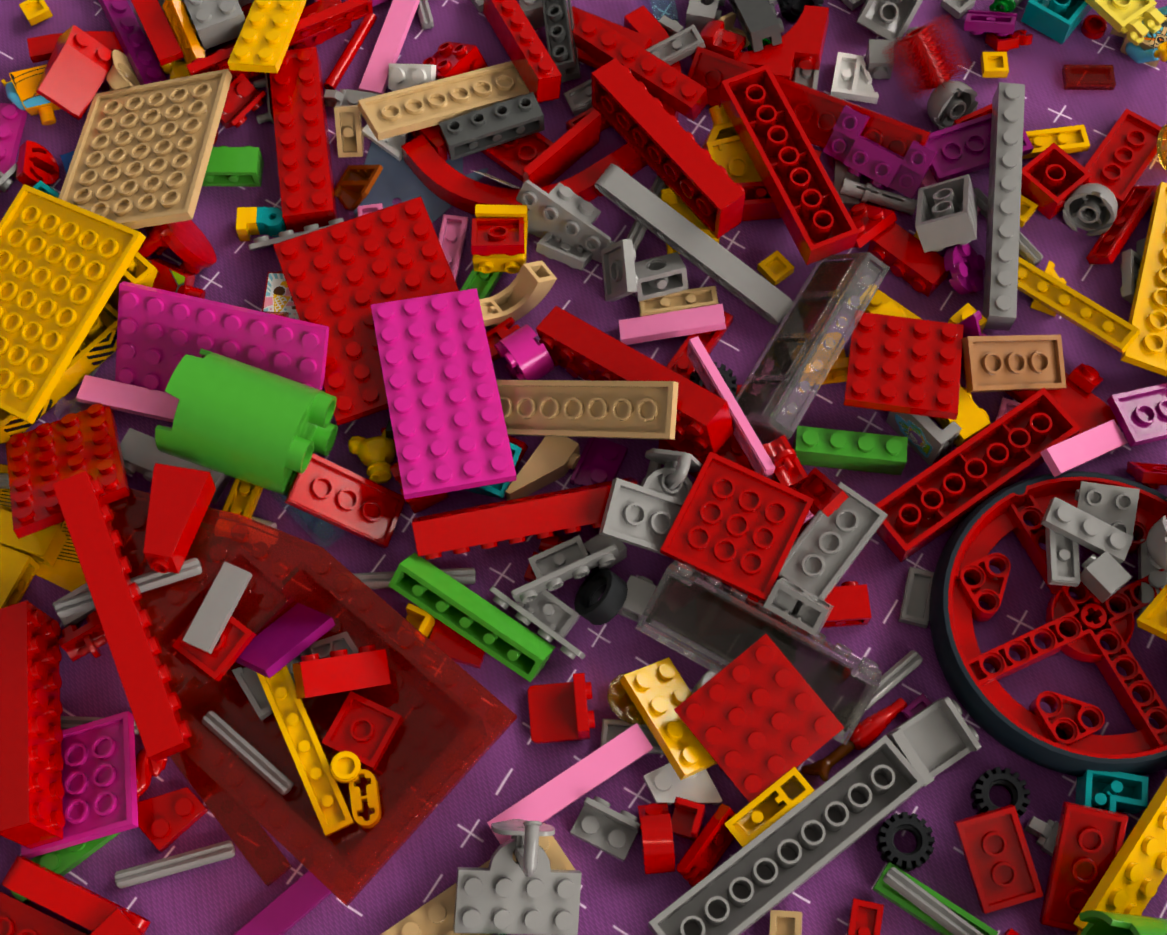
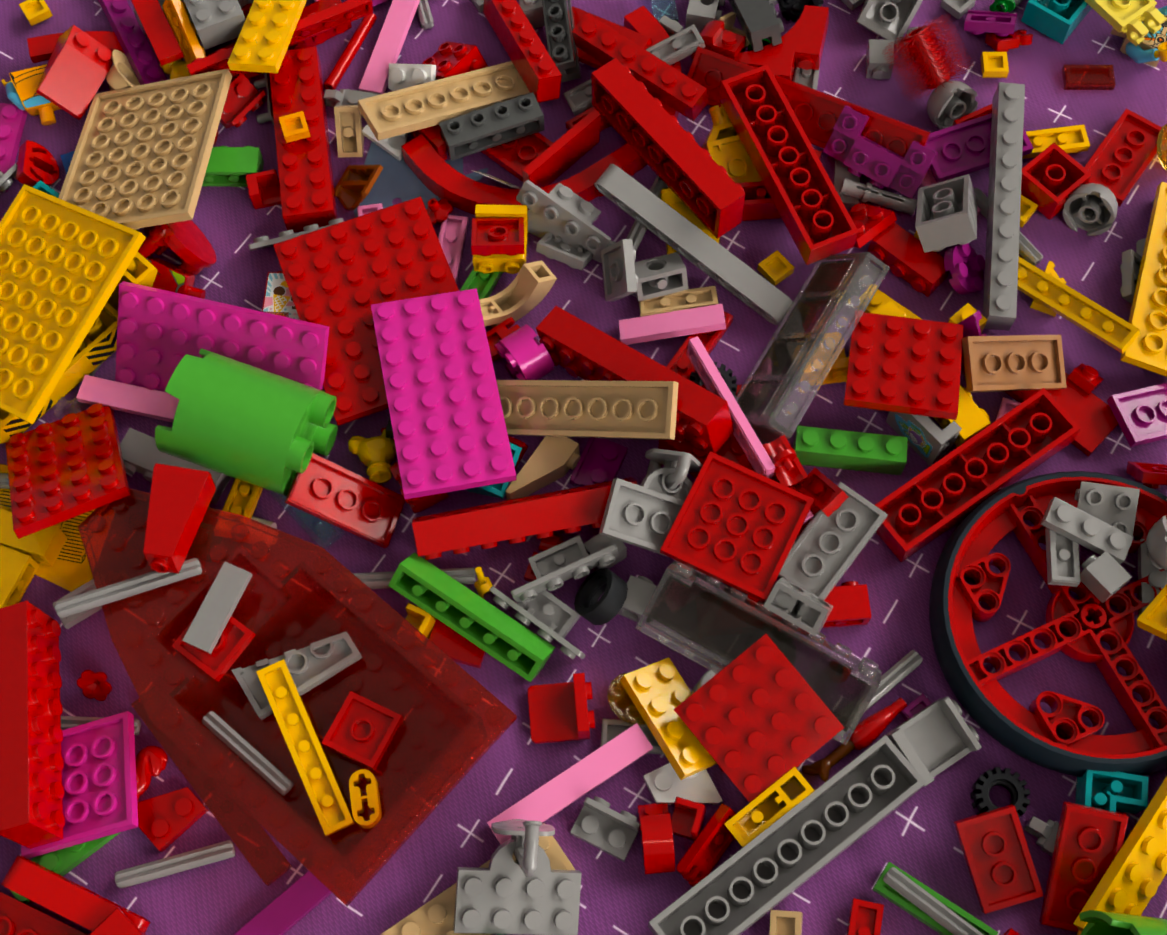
red brick [52,470,192,762] -> none
red hips [58,611,108,662] -> none
leg [236,207,287,241] -> none
magenta tile [236,603,335,678] -> none
red brick [292,645,391,699] -> none
yellow tile [330,751,361,783] -> none
white wing [830,52,879,104] -> none
black tyre [876,812,935,871] -> none
light grey tile [898,567,934,628] -> none
bright pink tile [1040,419,1128,477] -> none
red tile [1081,15,1108,39] -> none
red tile [1086,185,1157,264] -> none
none -> red plant [77,669,112,701]
none -> red panel [246,169,281,210]
none -> light orange plate [279,111,311,143]
none -> red plant [426,198,453,225]
none -> yellow hand [474,567,493,598]

